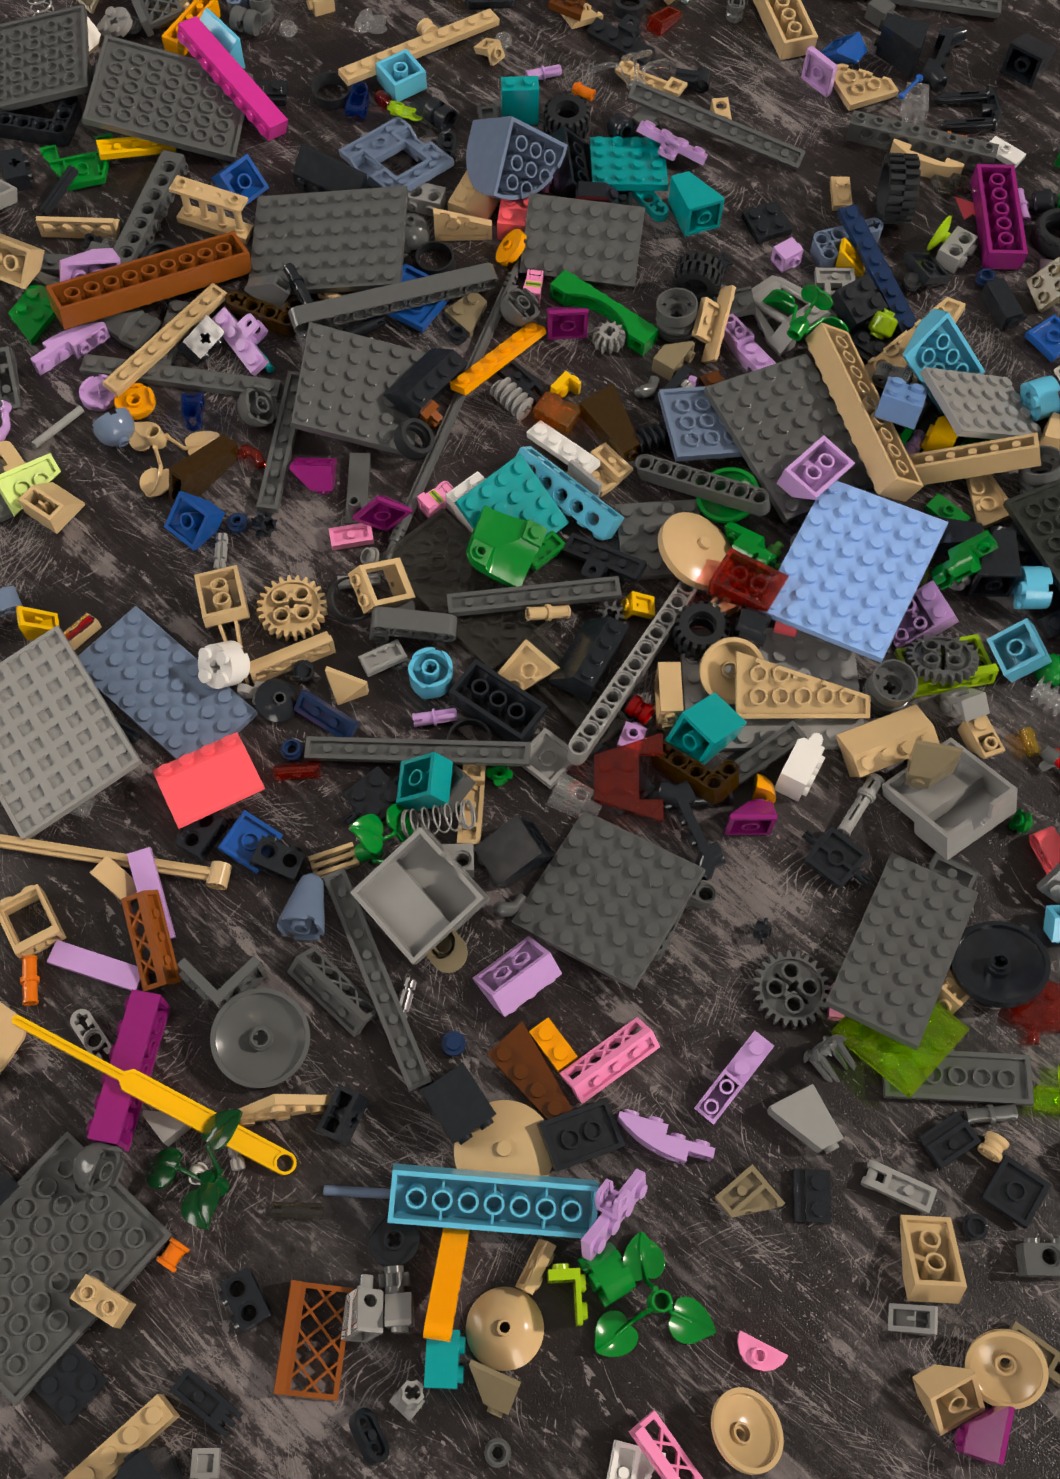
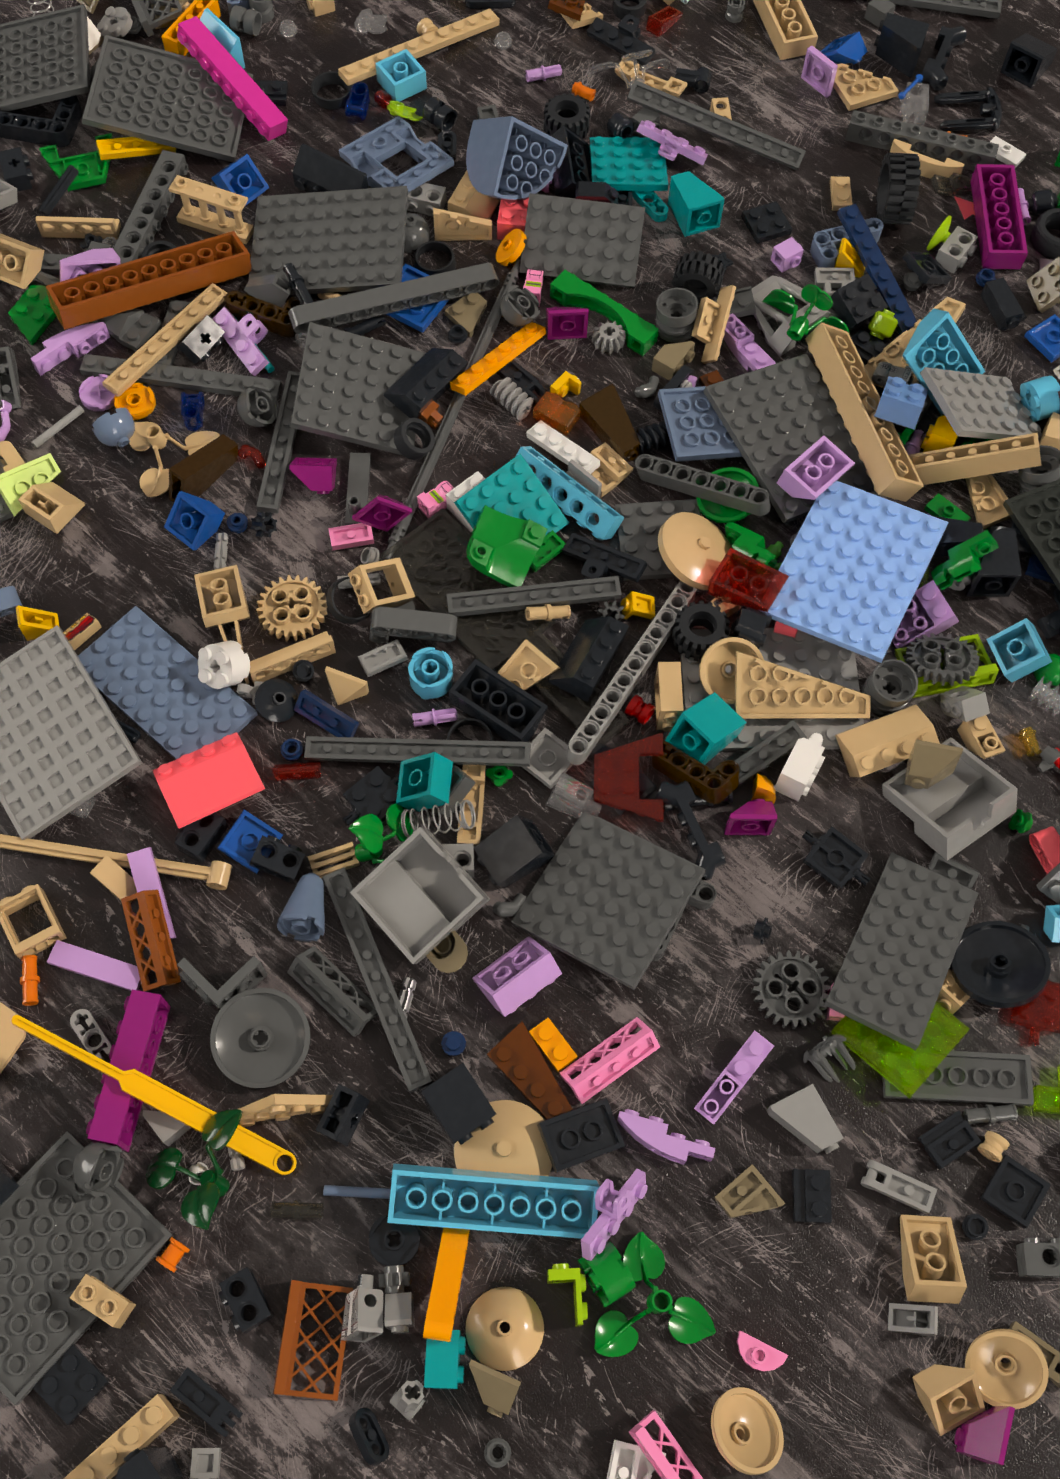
tan bracket [474,38,505,66] -> none
teal slope [500,76,539,125] -> none
tan plate [515,1239,556,1295] -> none
lavender brick [617,721,647,760] -> none
light grey pin [837,773,885,837] -> none
medium azure brick [1011,566,1053,609] -> none

